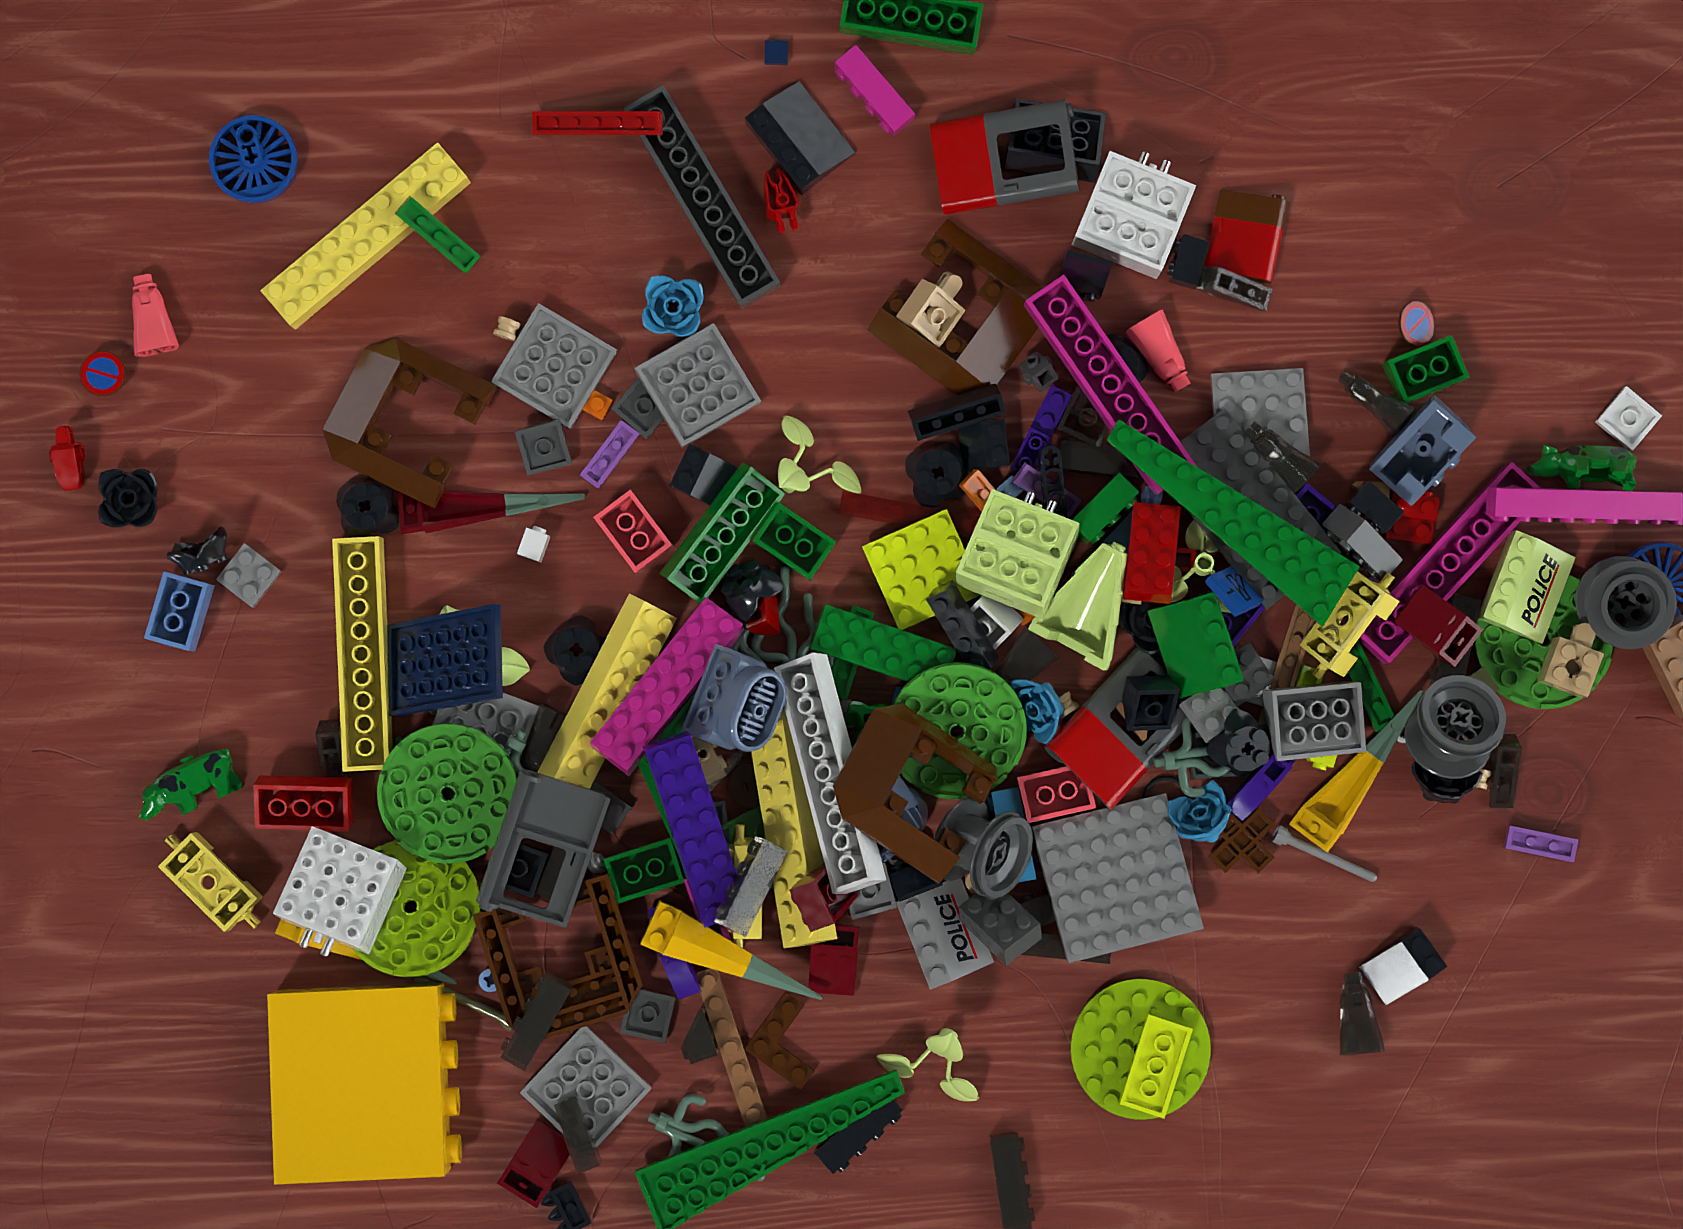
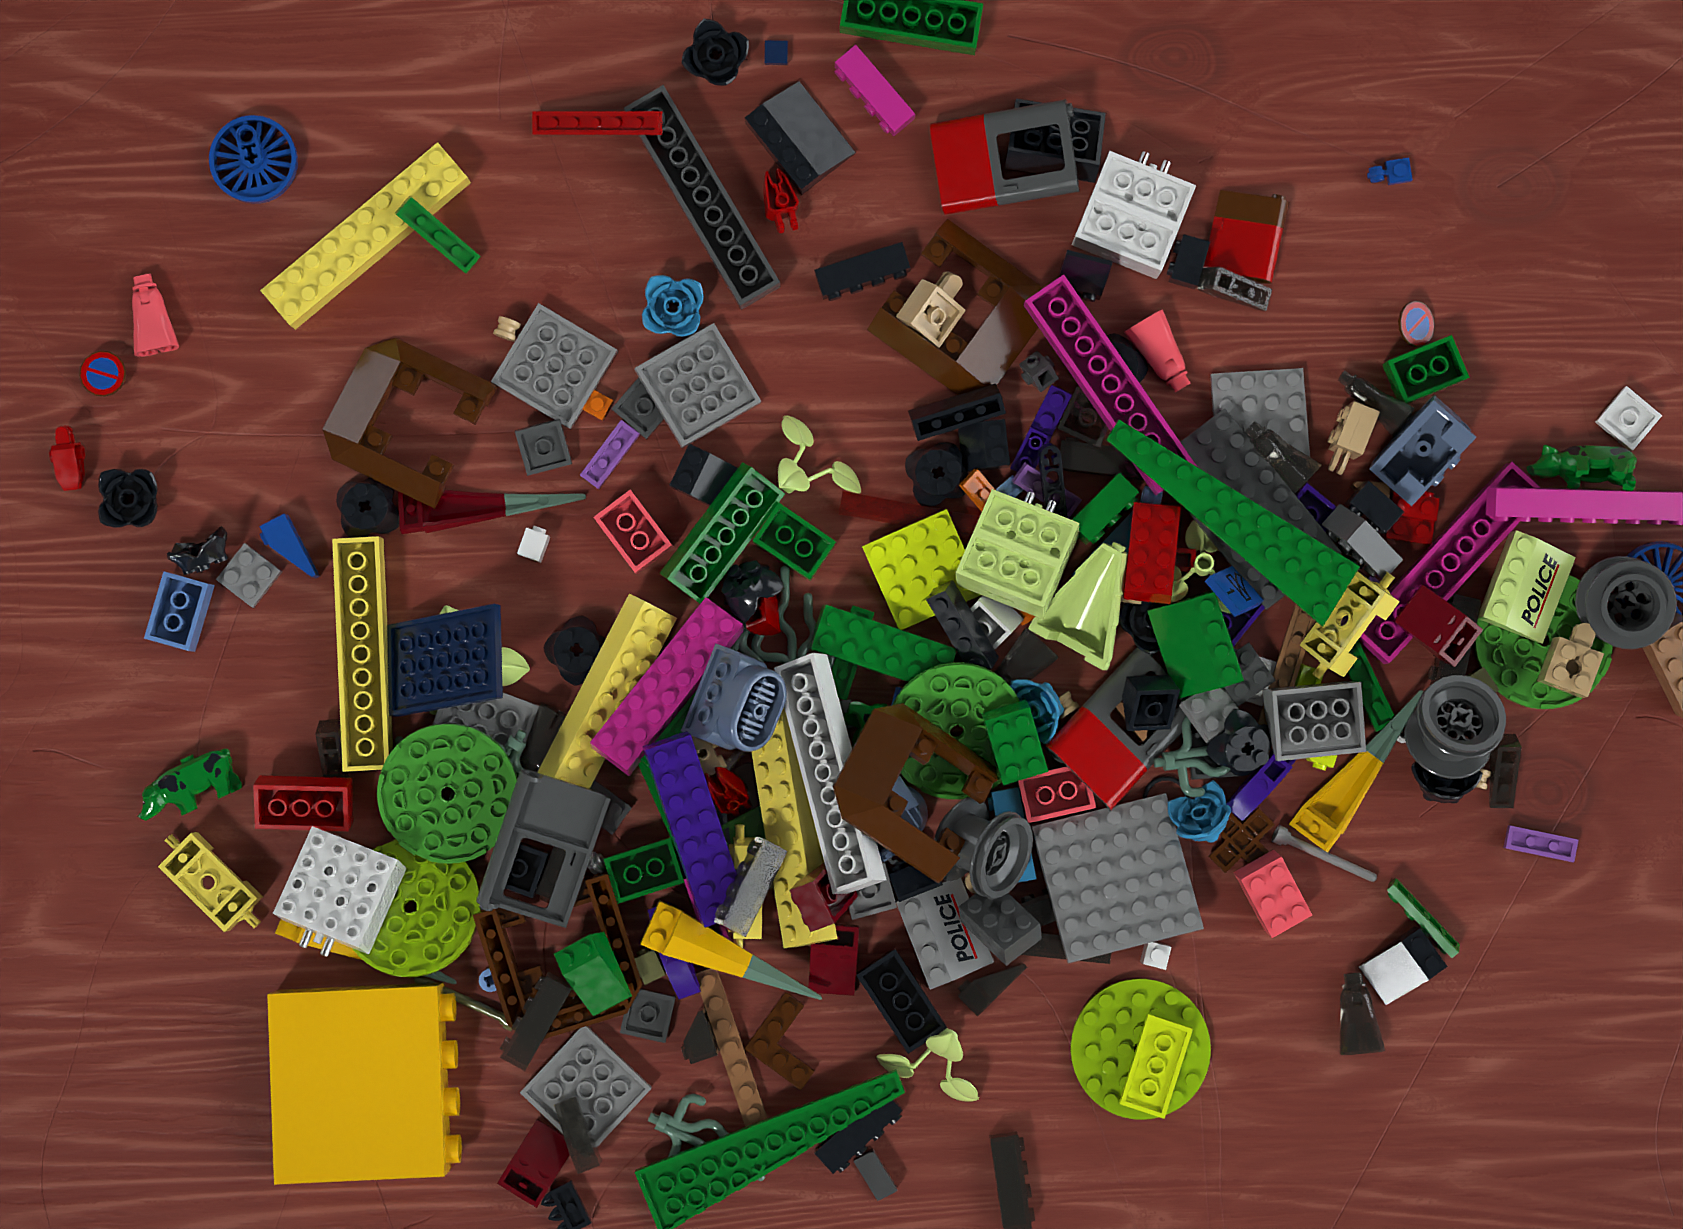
none -> blue slope [259,514,320,578]
none -> green slope [554,932,632,1016]
none -> olive brick [635,947,667,985]
none -> black brick [682,18,749,86]
none -> red hinge [704,767,752,816]
none -> black brick [814,242,911,301]
none -> dark grey slope [853,1149,898,1201]
none -> black brick [856,947,947,1054]
none -> clear smoke slope [957,962,1027,1016]
none -> green brick [981,700,1048,785]
none -> white brick [1140,942,1171,970]
none -> coral brick [1233,850,1312,938]
none -> tan brick [1328,401,1380,475]
none -> blue plate [1367,158,1413,185]
none -> green plate [1387,877,1460,958]

